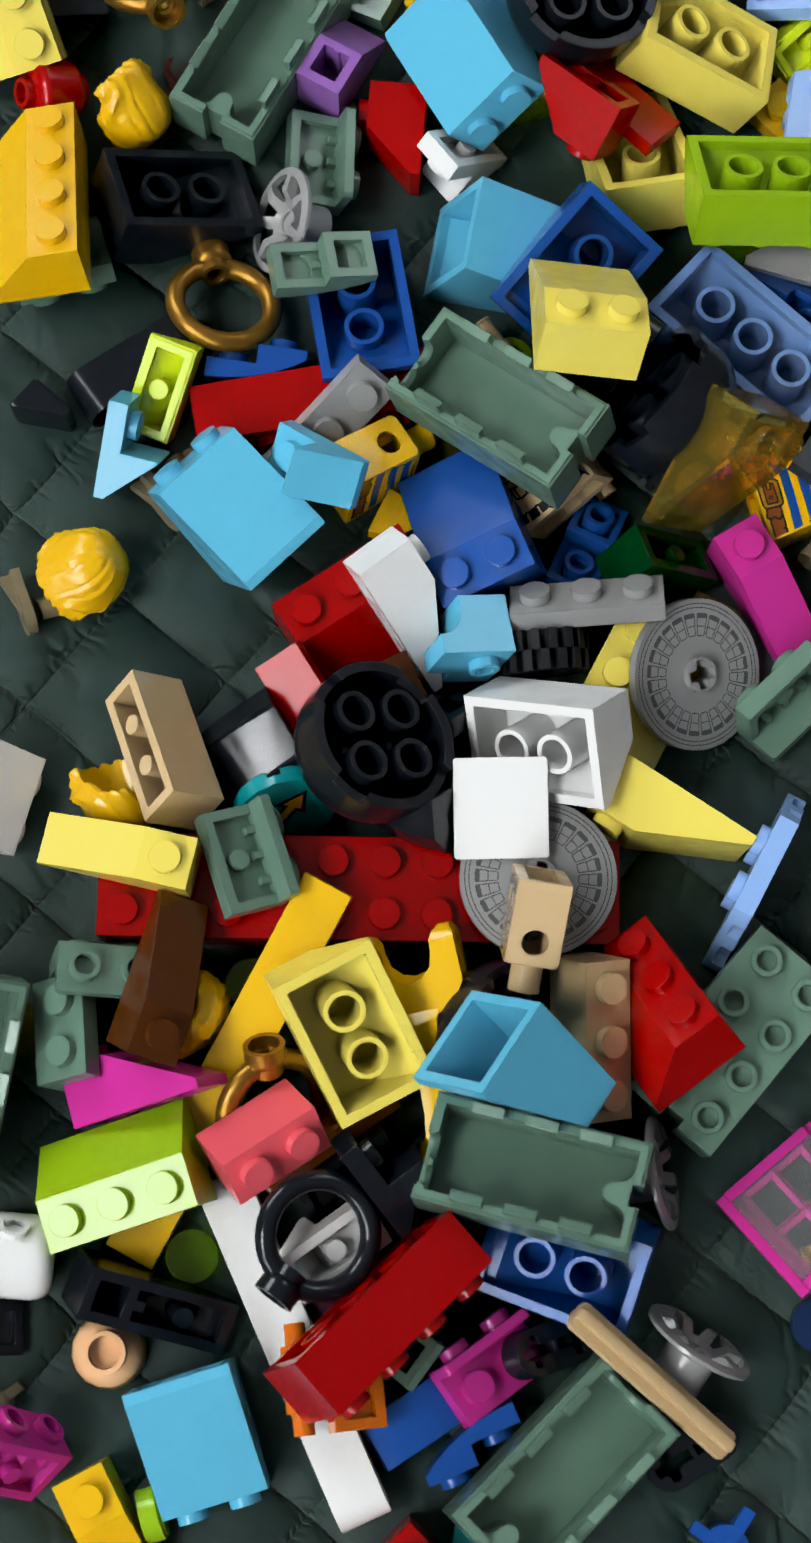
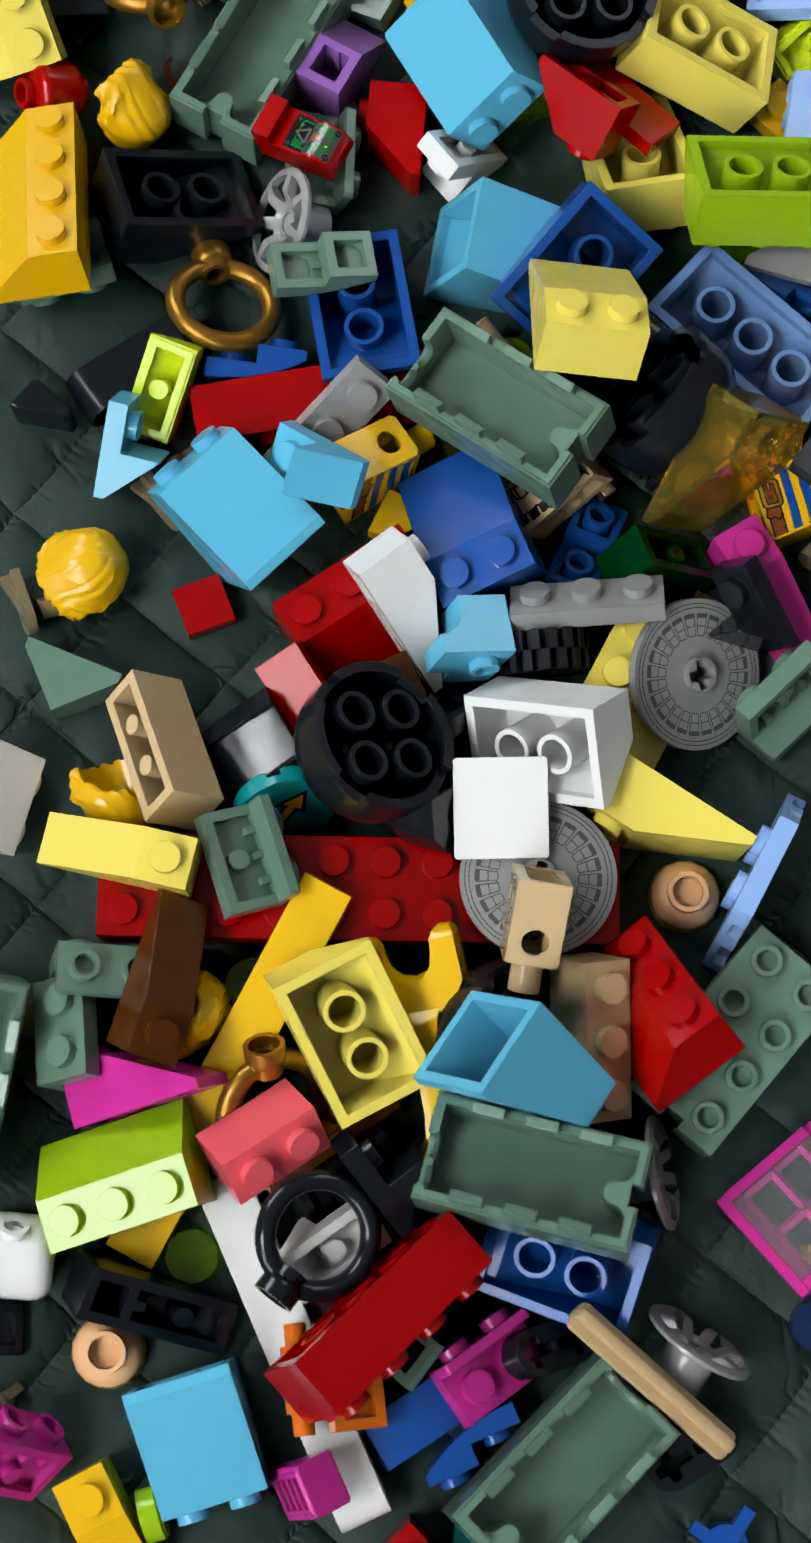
none -> sand green slope [25,637,124,721]
none -> red tile [171,574,237,640]
none -> red leg [251,93,354,180]
none -> dark pink slope [268,1449,351,1521]
none -> light nougat piece [647,861,720,933]
none -> black slope [708,554,801,652]

